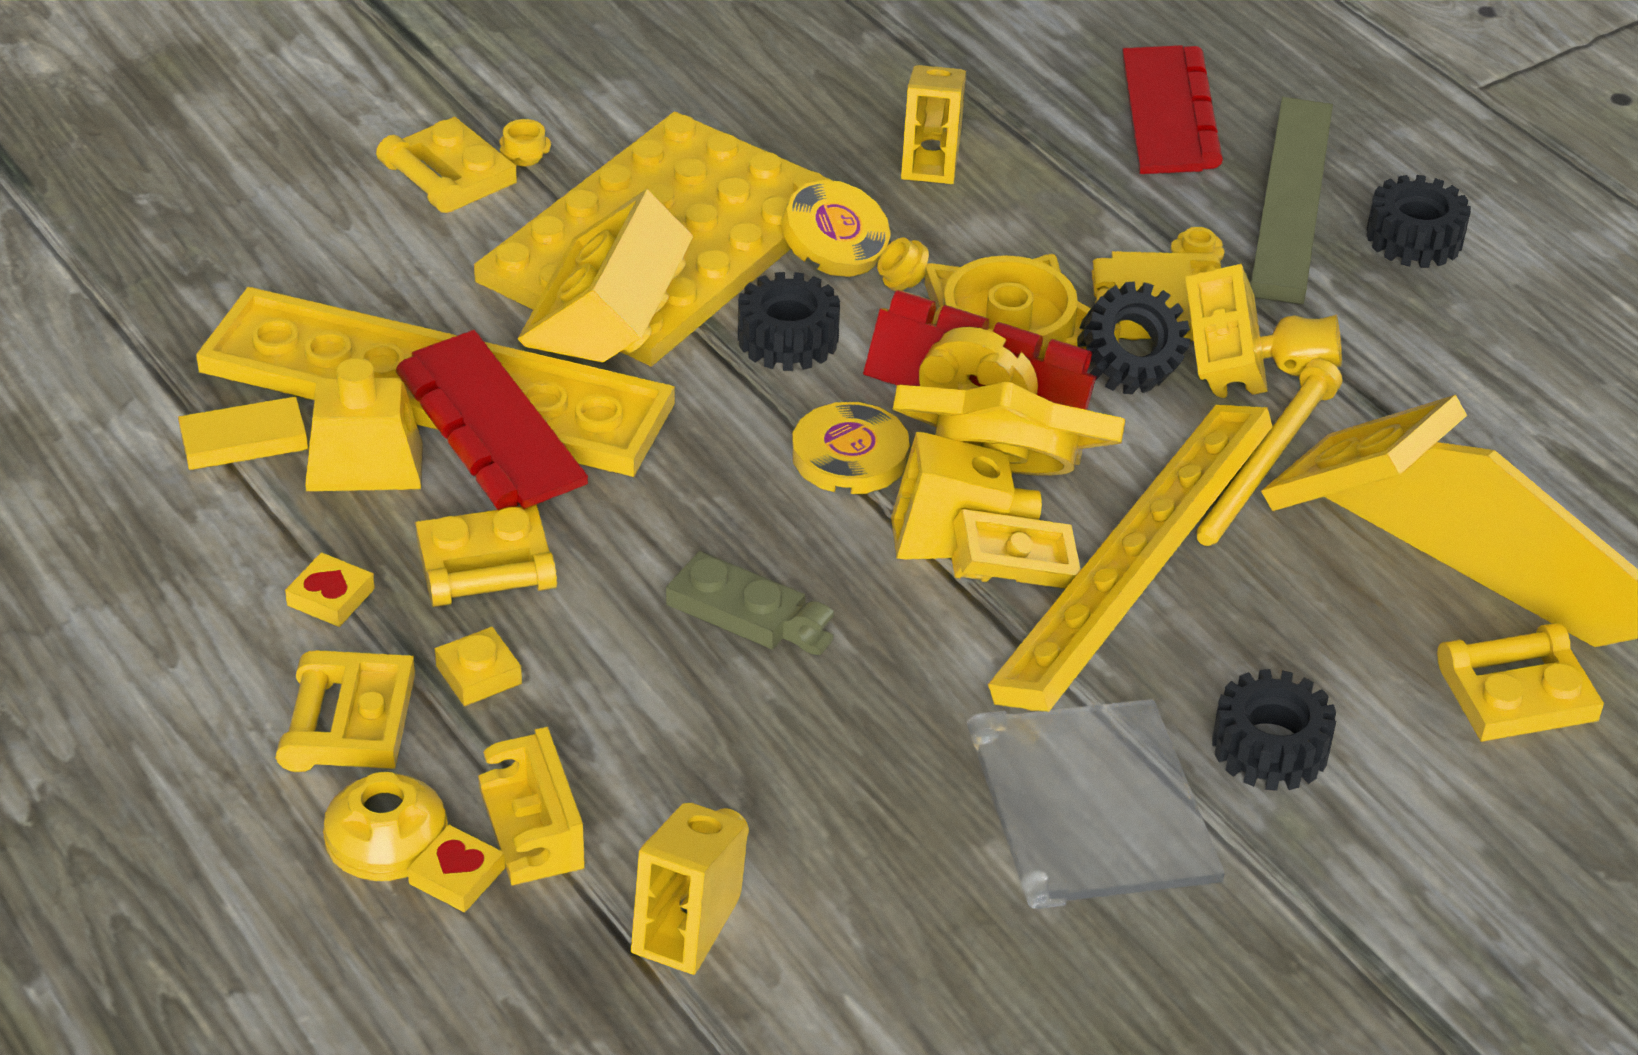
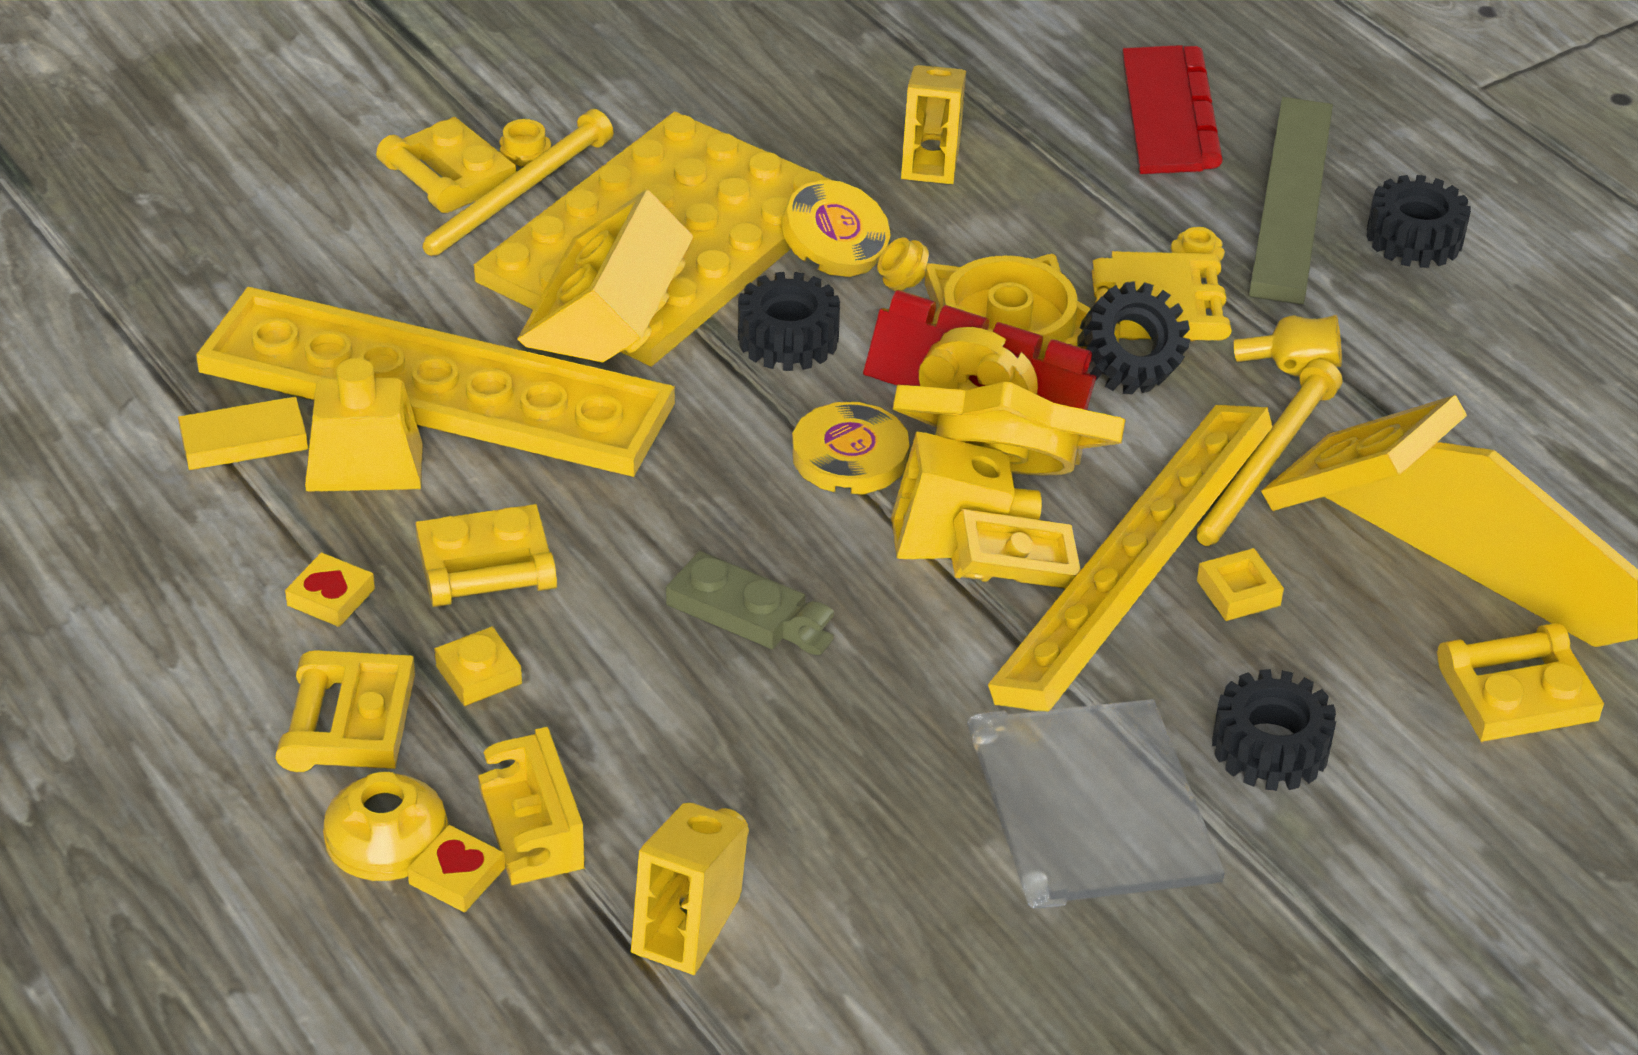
red windscreen [396,329,588,510] -> none
yellow hinge [1185,264,1268,398] -> none
none -> yellow bar [422,109,614,256]
none -> yellow plate [1197,548,1284,621]

